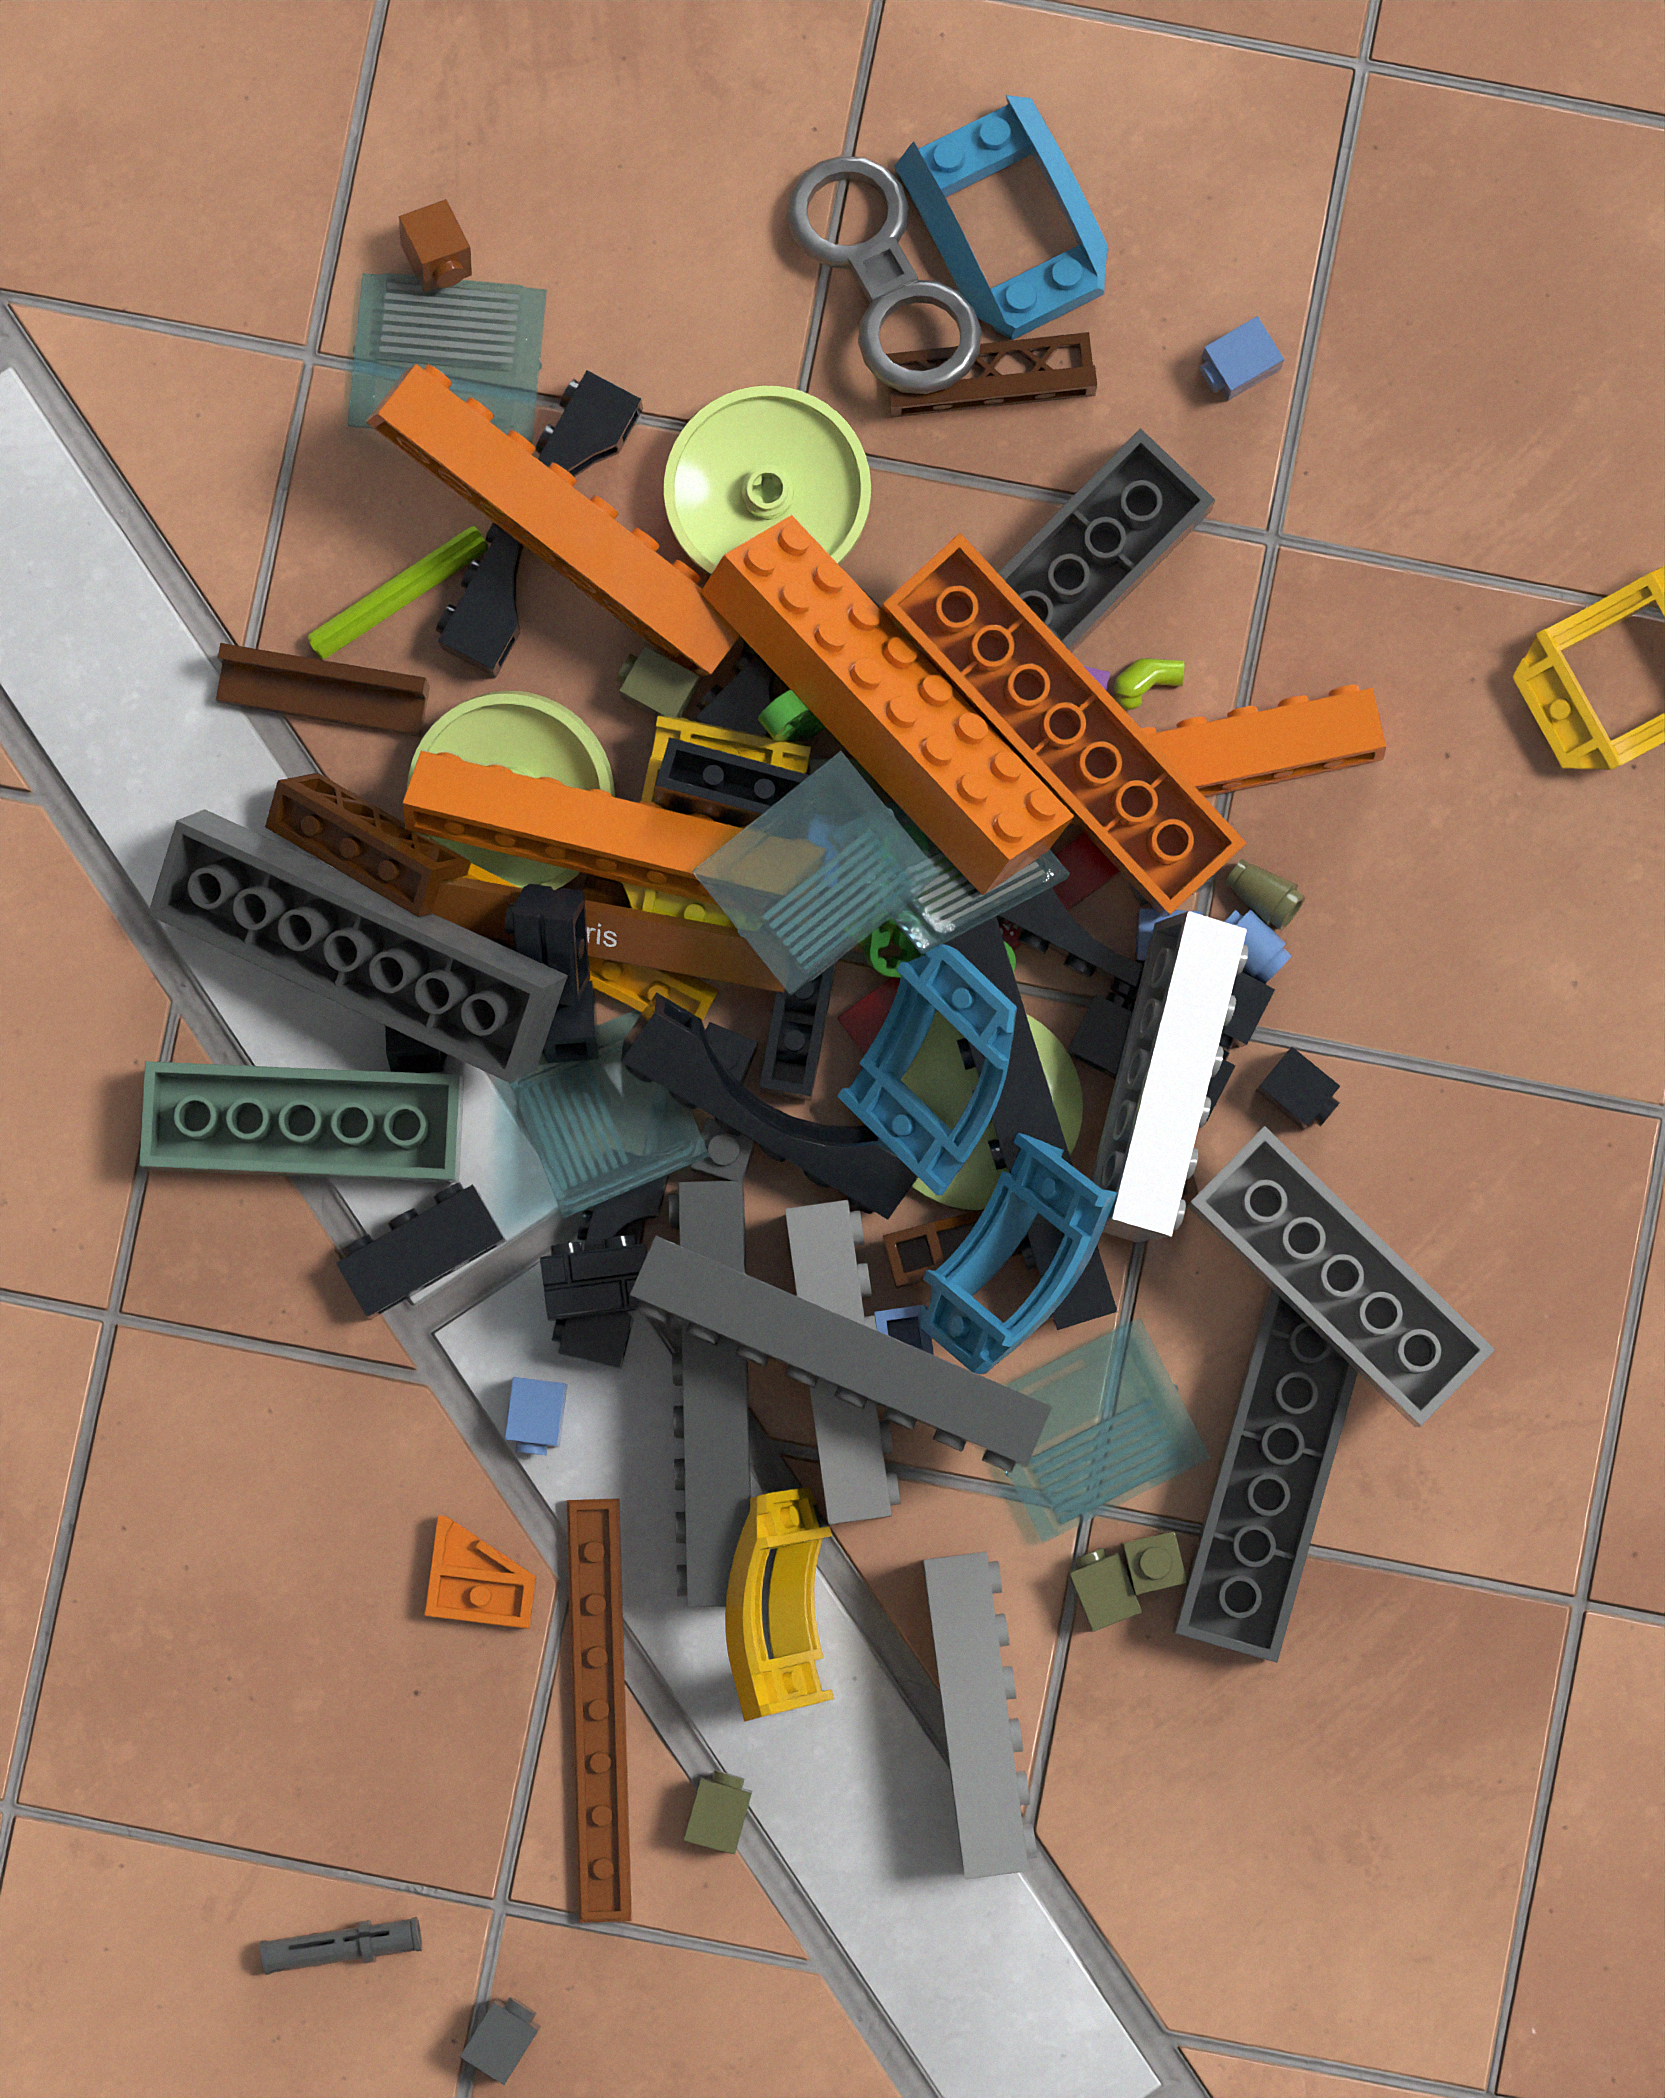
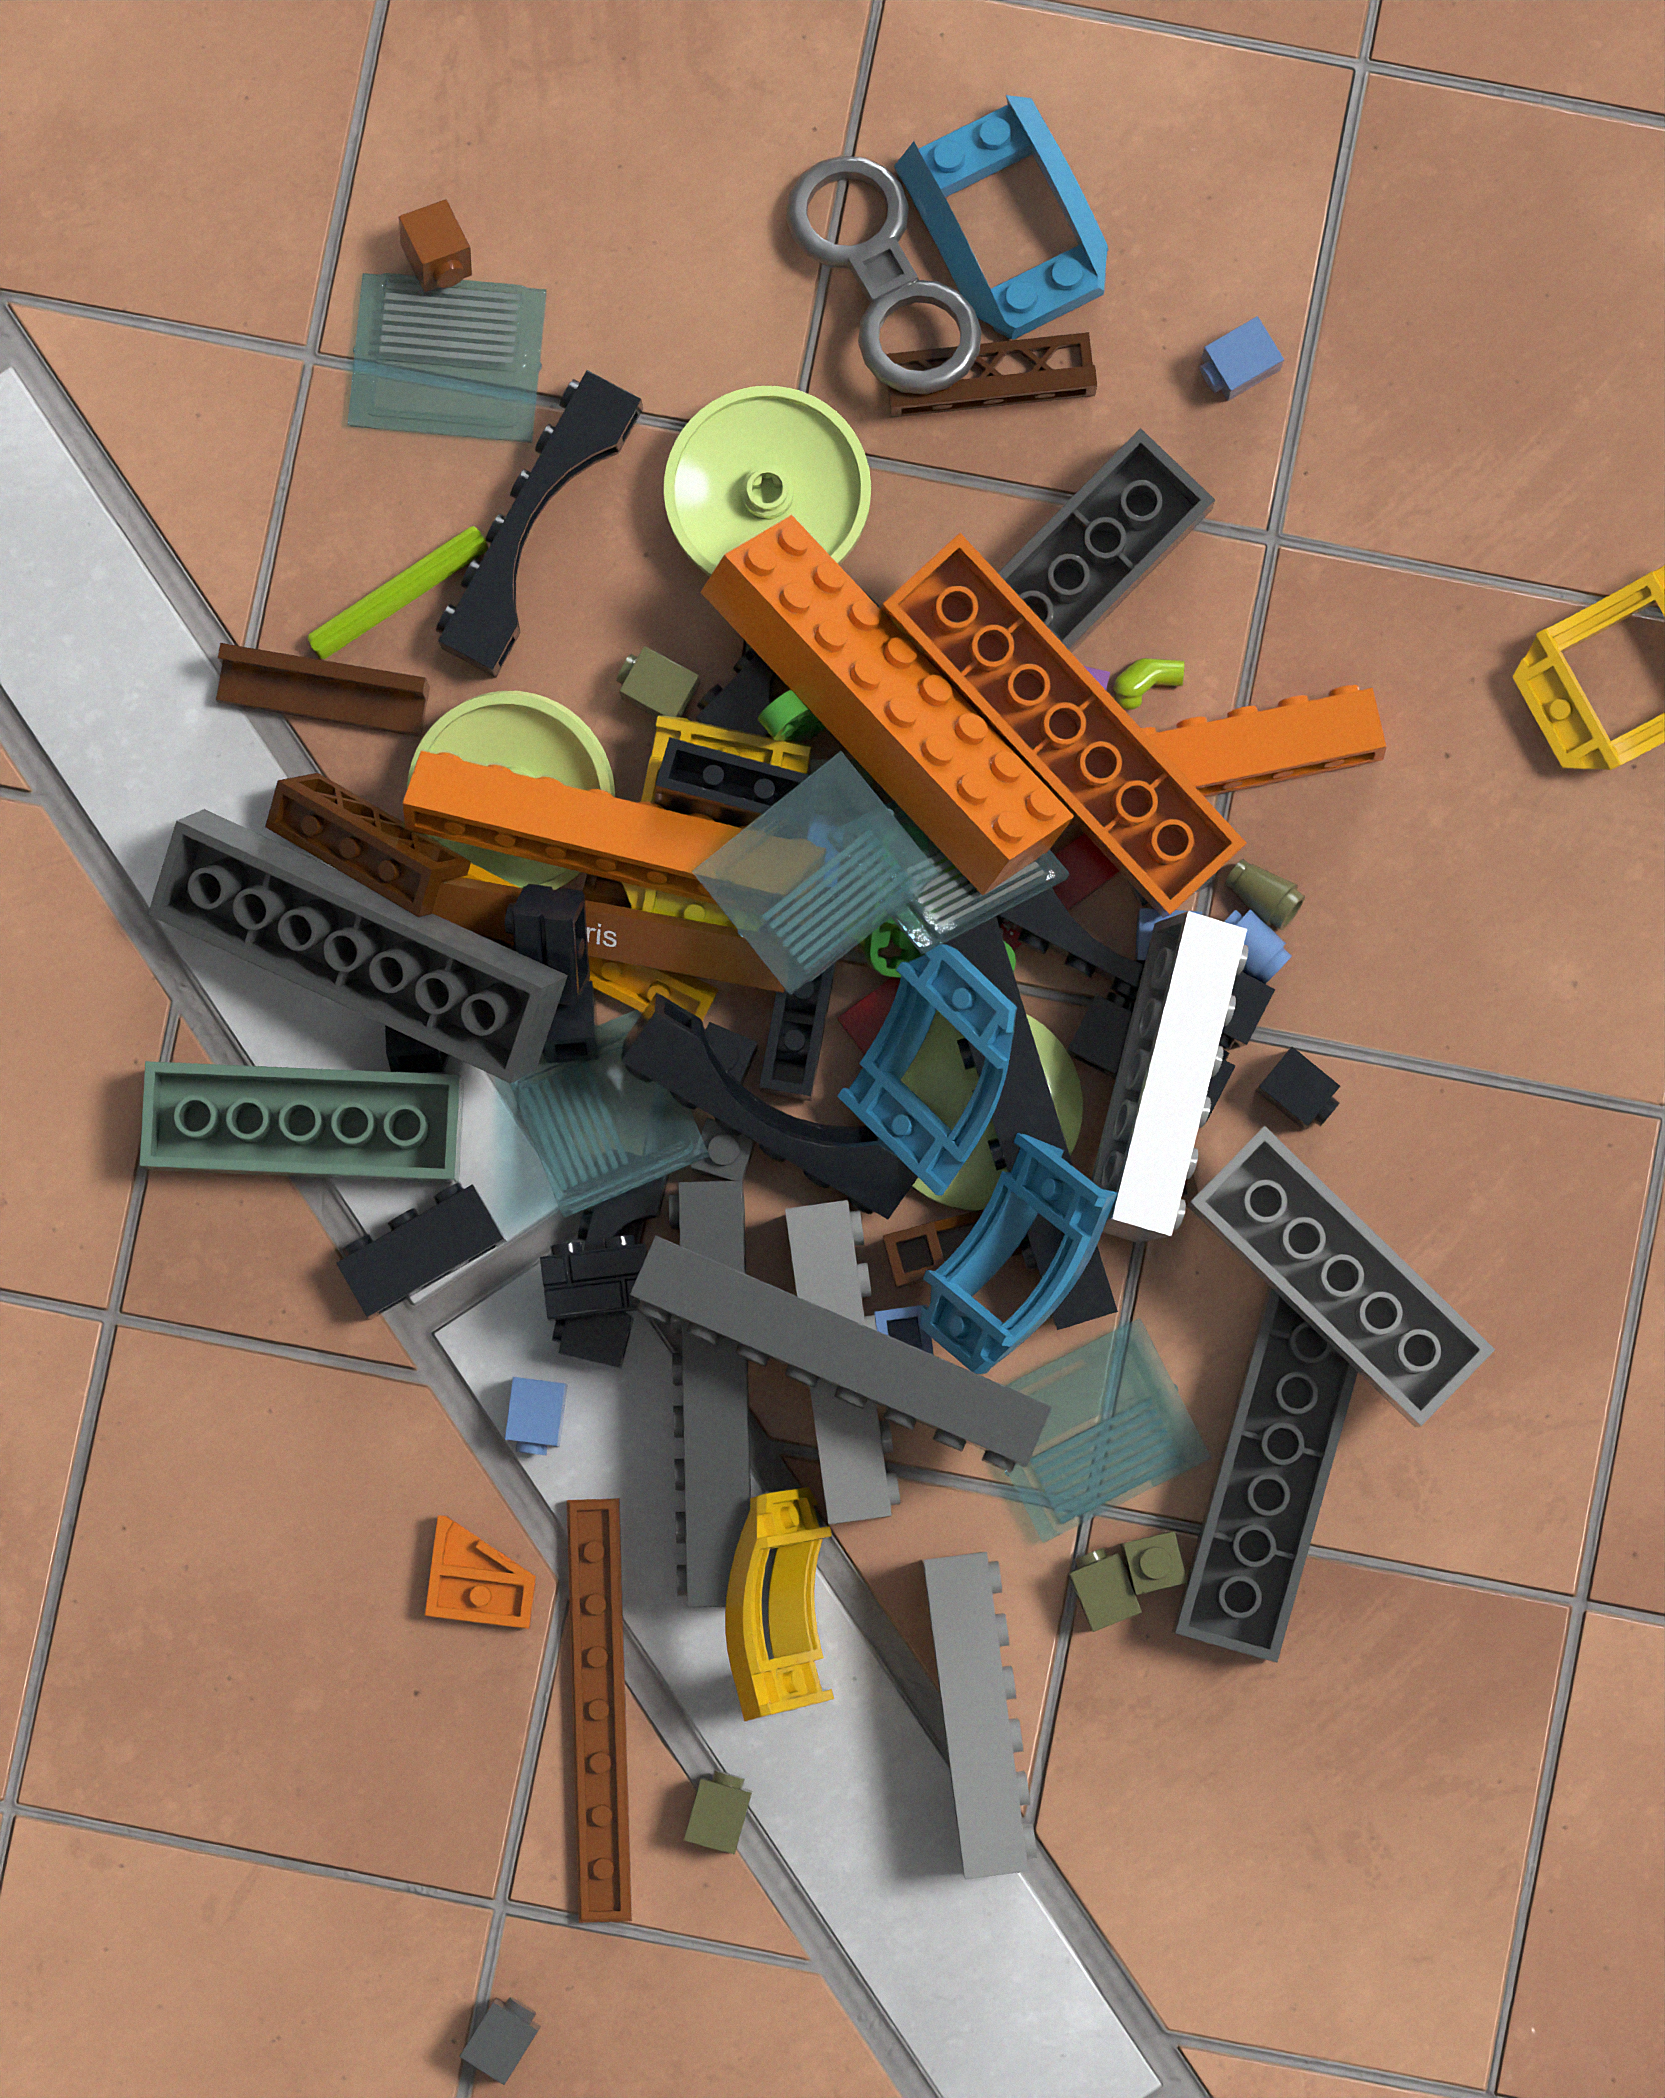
dark grey pin [260,1917,422,1975] -> none
orange brick [366,364,740,677] -> none

